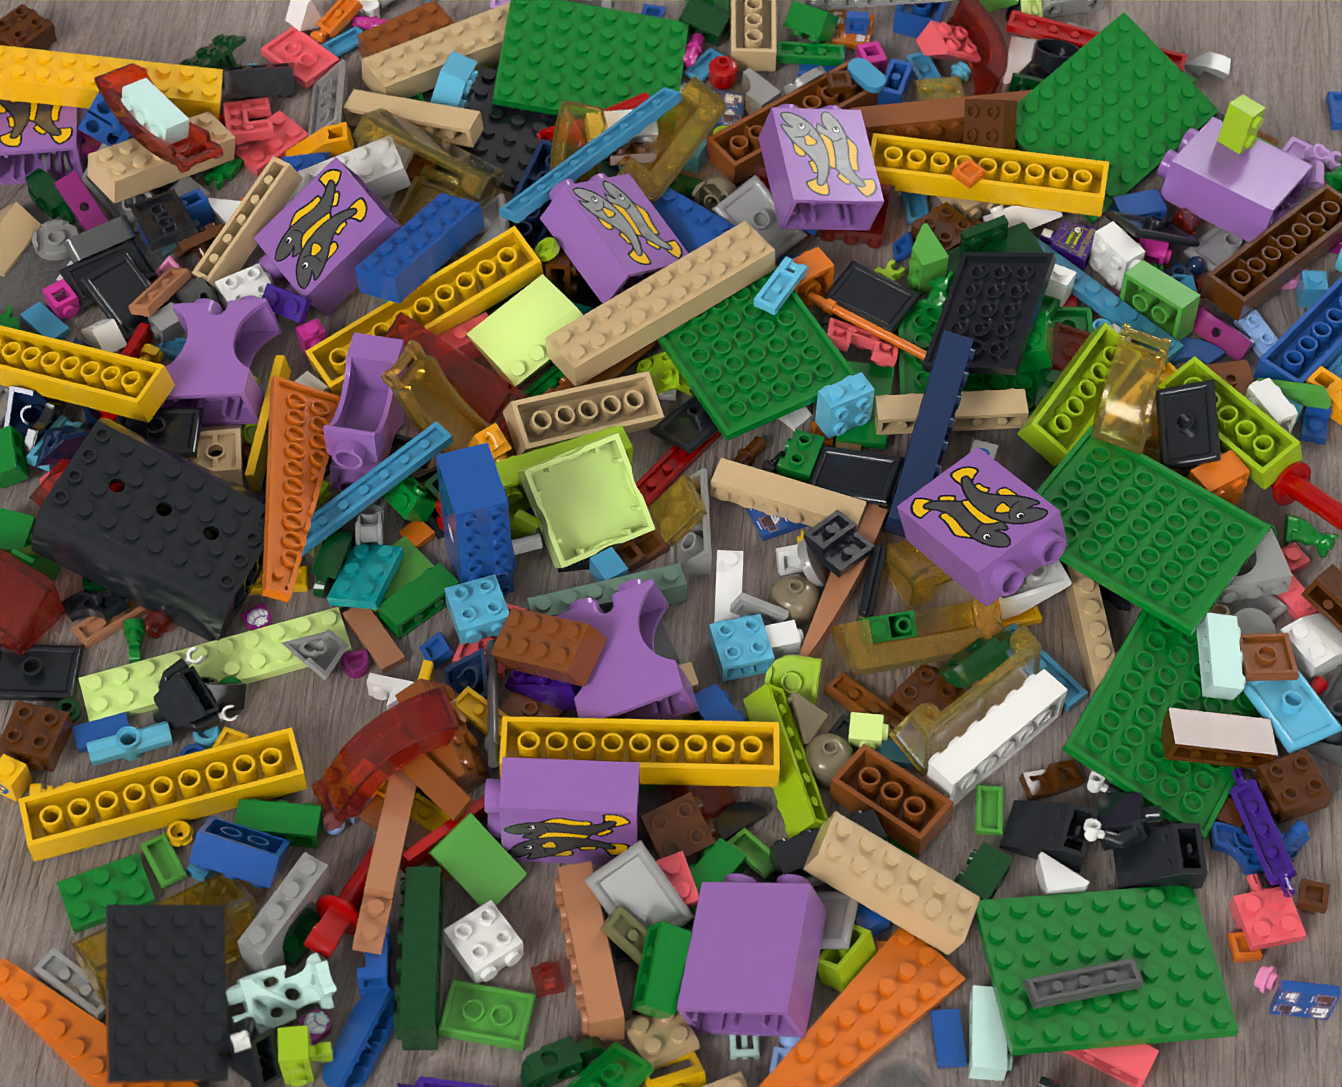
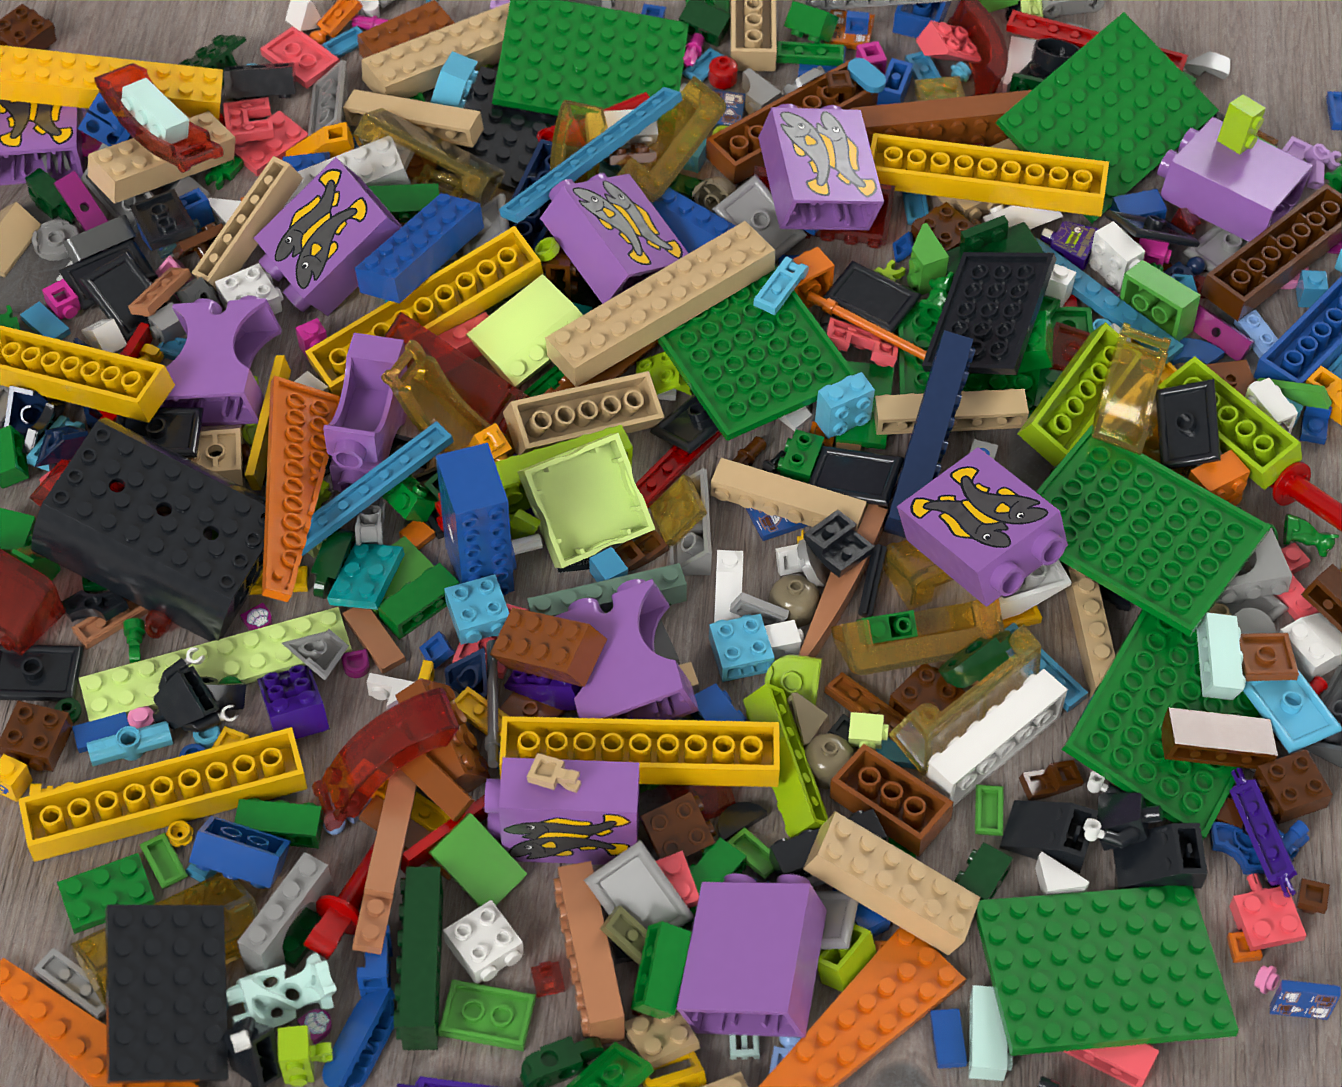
dark purple plate [262,283,312,323] -> none
orange tile [952,158,986,189] -> none
reddish brown brick [963,99,1017,149] -> none
dark grey tile [1023,958,1144,1009] -> none
none -> bright pink plate [127,706,154,729]
none -> dark purple slope [257,665,330,739]
none -> green brick [368,183,439,223]
none -> tan plate [527,753,581,793]

